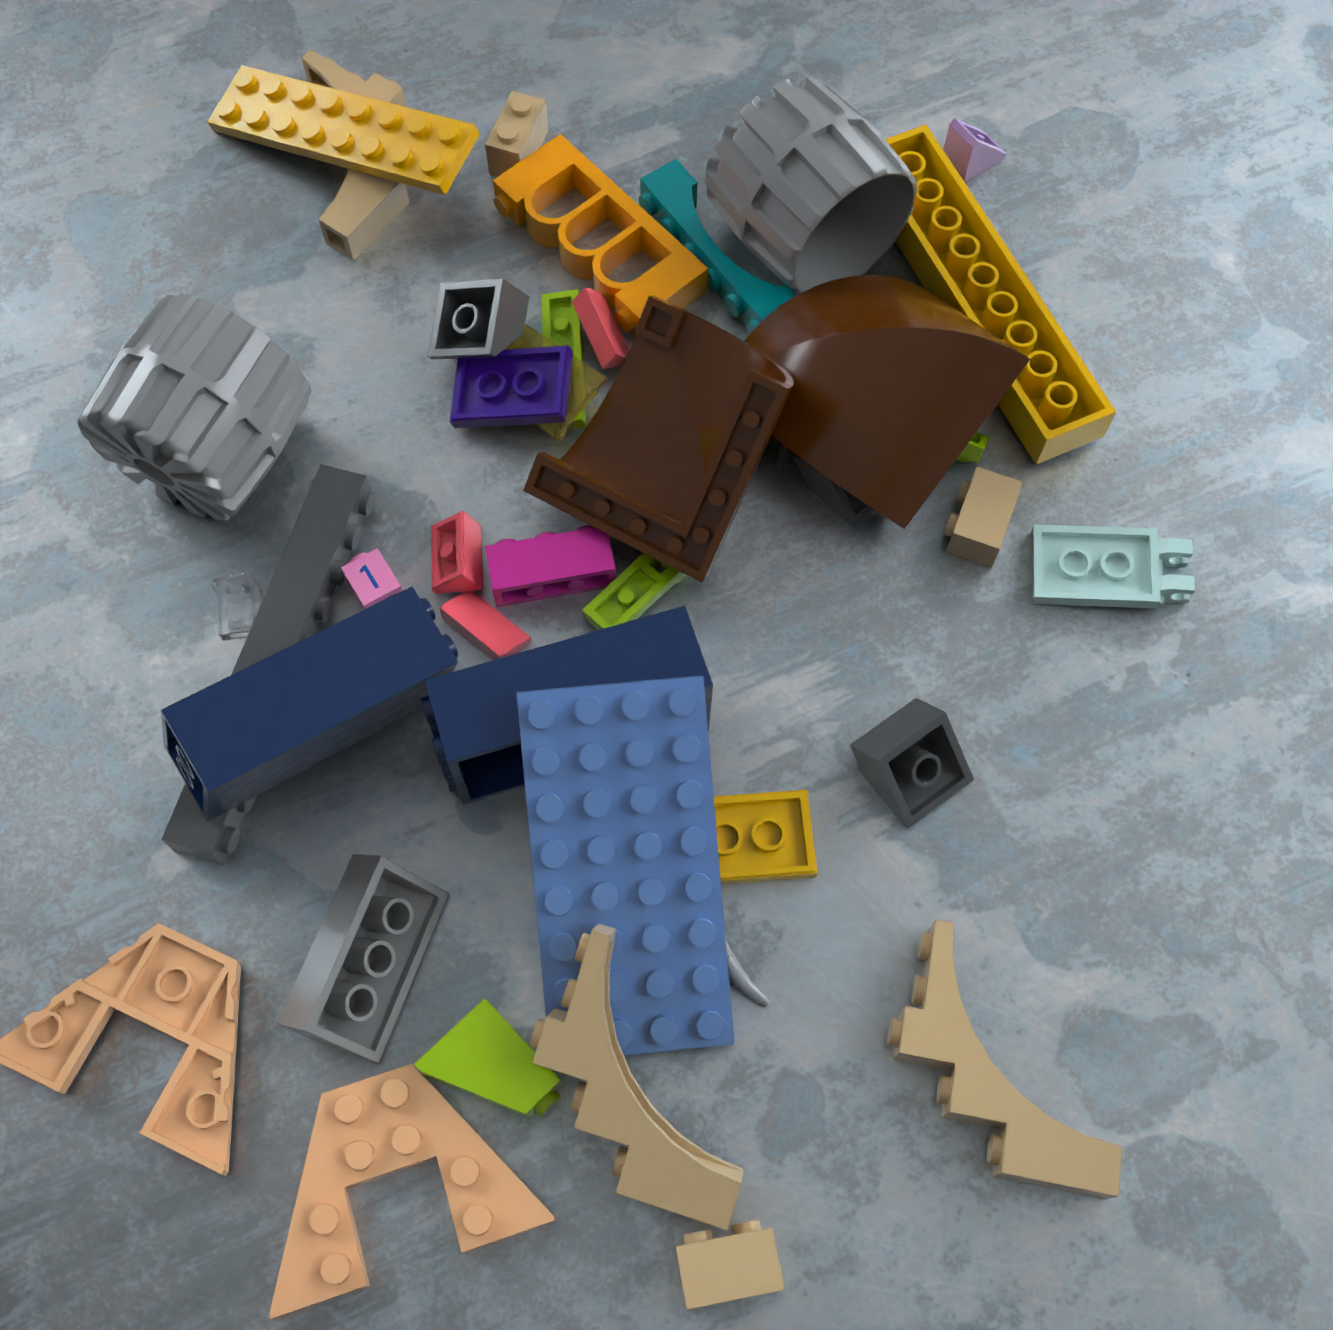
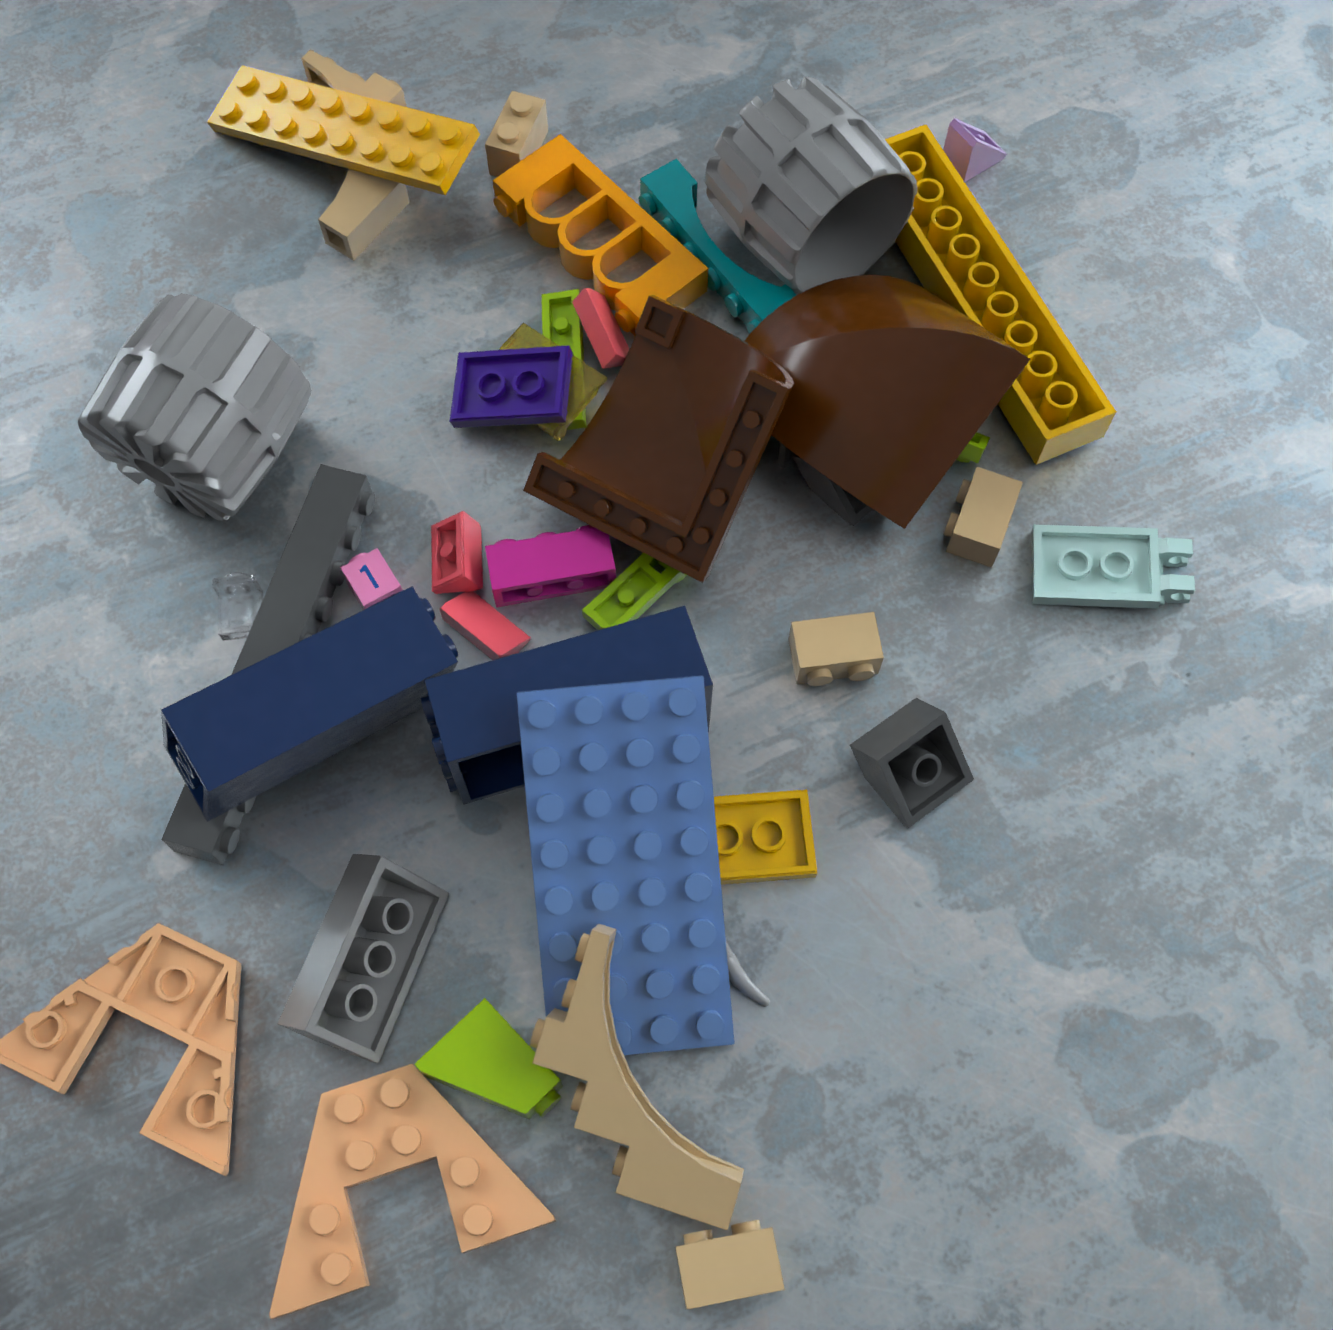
dark grey slope [428,278,529,359] -> none
tan arch [887,919,1122,1200] -> none
none -> tan brick [788,612,884,686]

